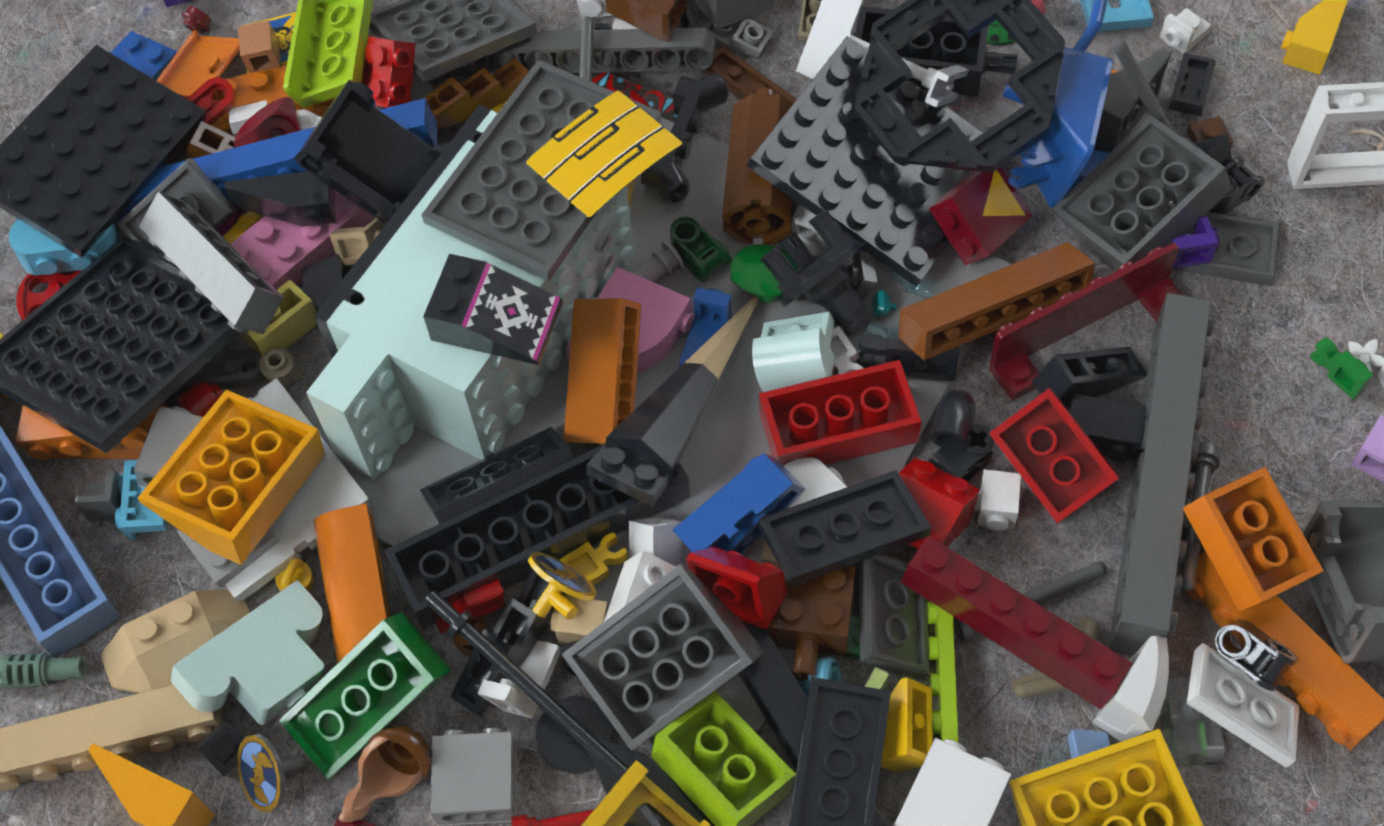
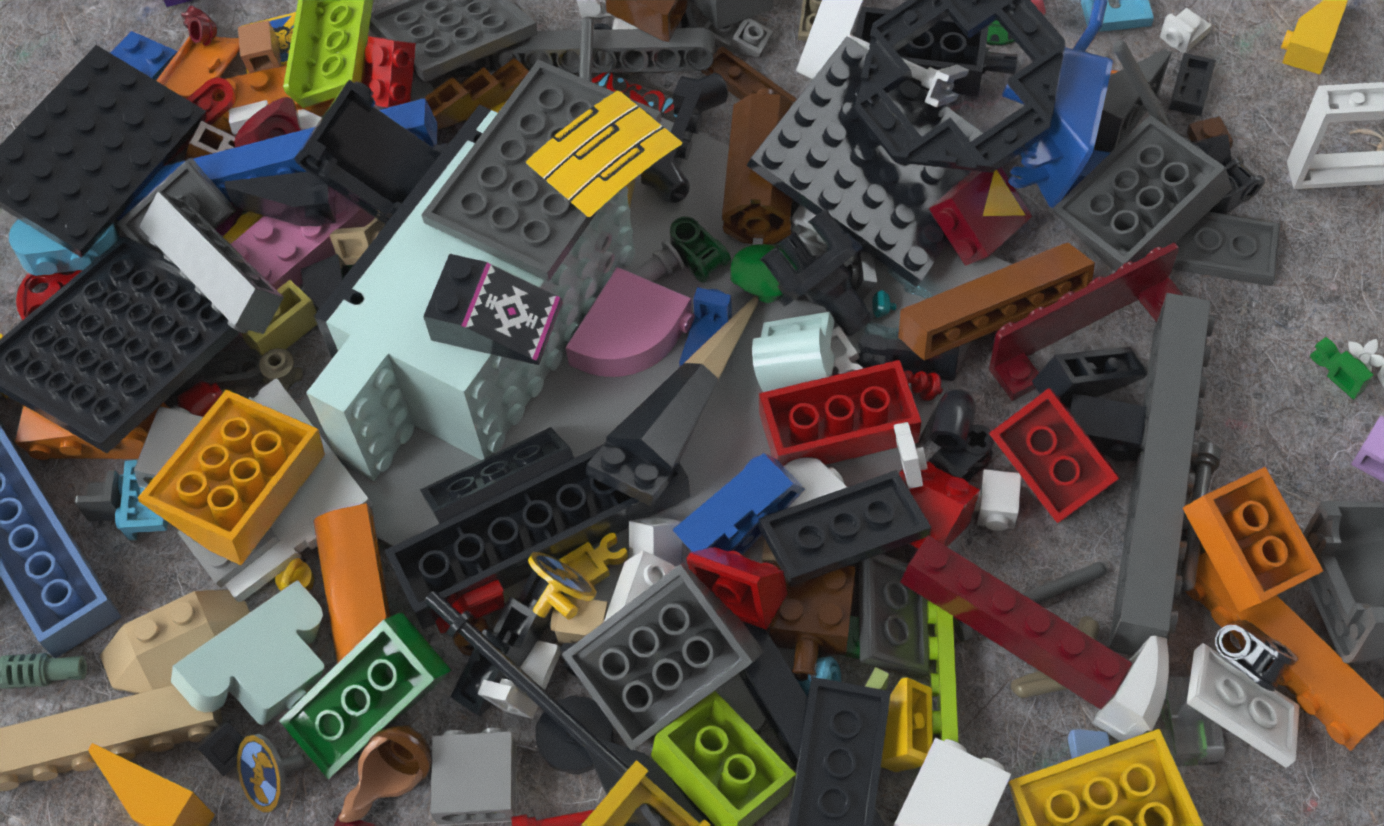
orange brick [564,298,642,446] -> none
dark purple bracket [1171,216,1220,269] -> none
none -> dark red plate [188,14,217,46]
none -> white plate [893,422,927,489]
none -> red hair [904,370,943,401]

